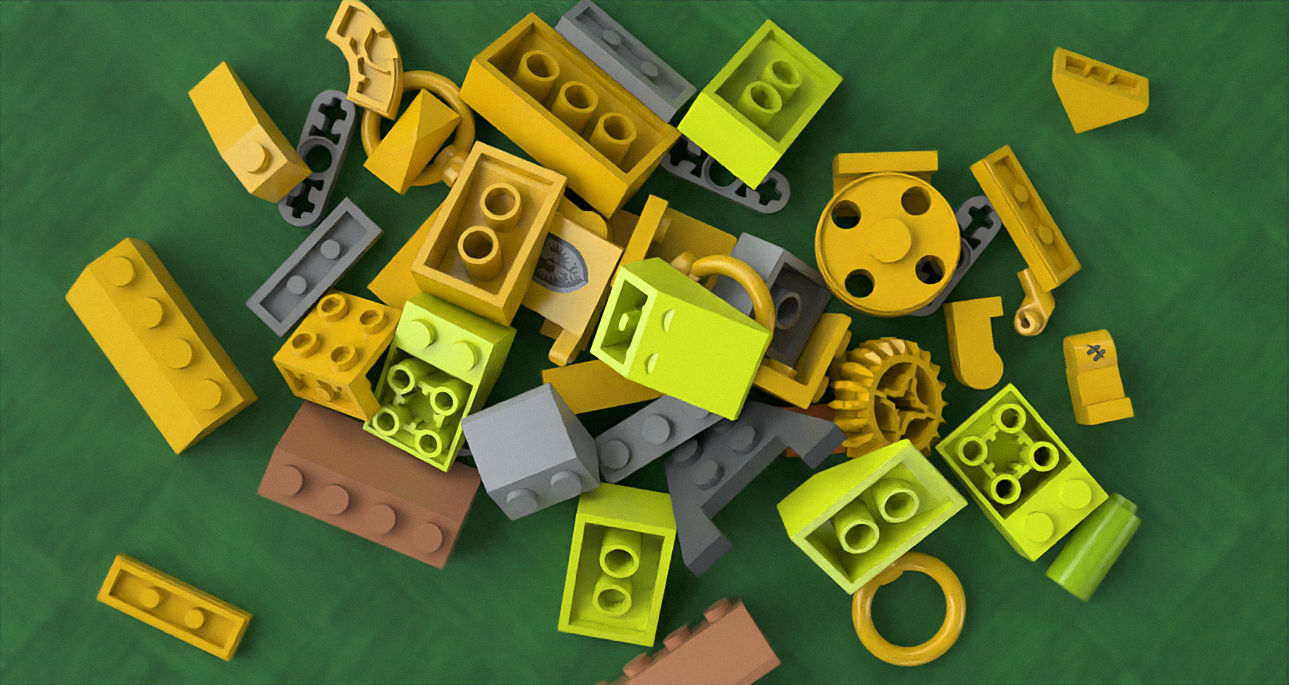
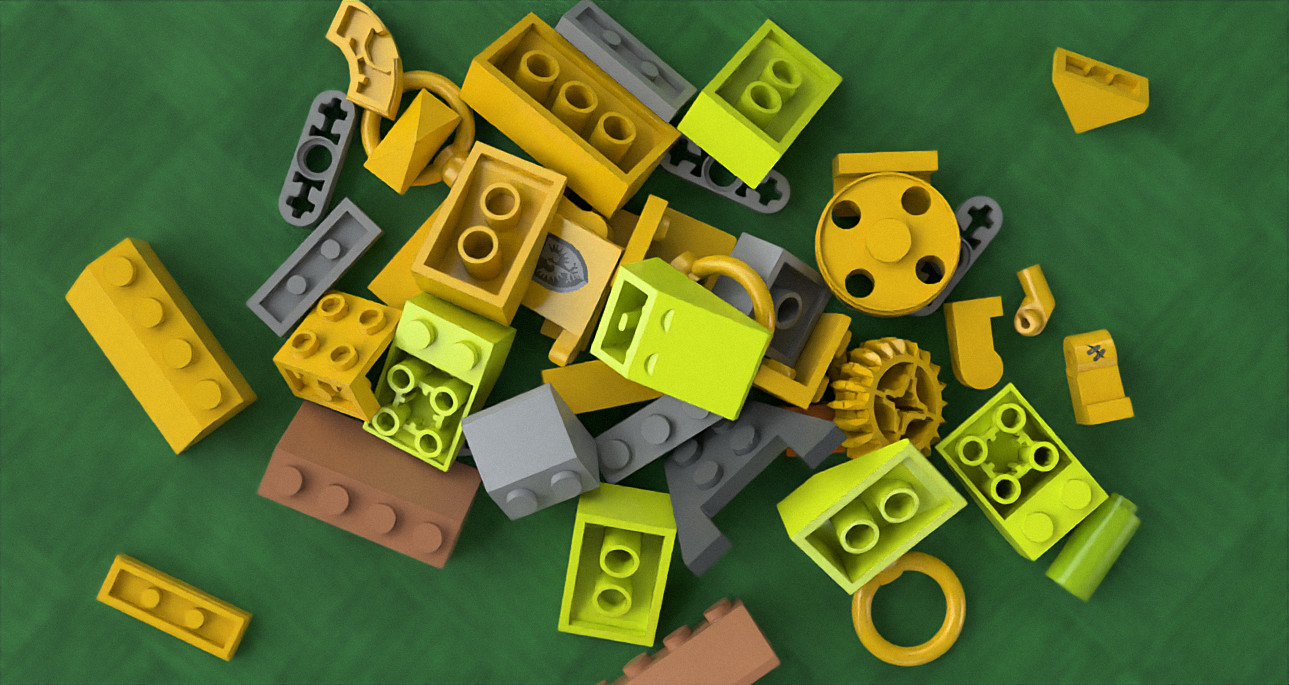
yellow slope [188,61,312,204] -> none
yellow tile [970,144,1082,293] -> none

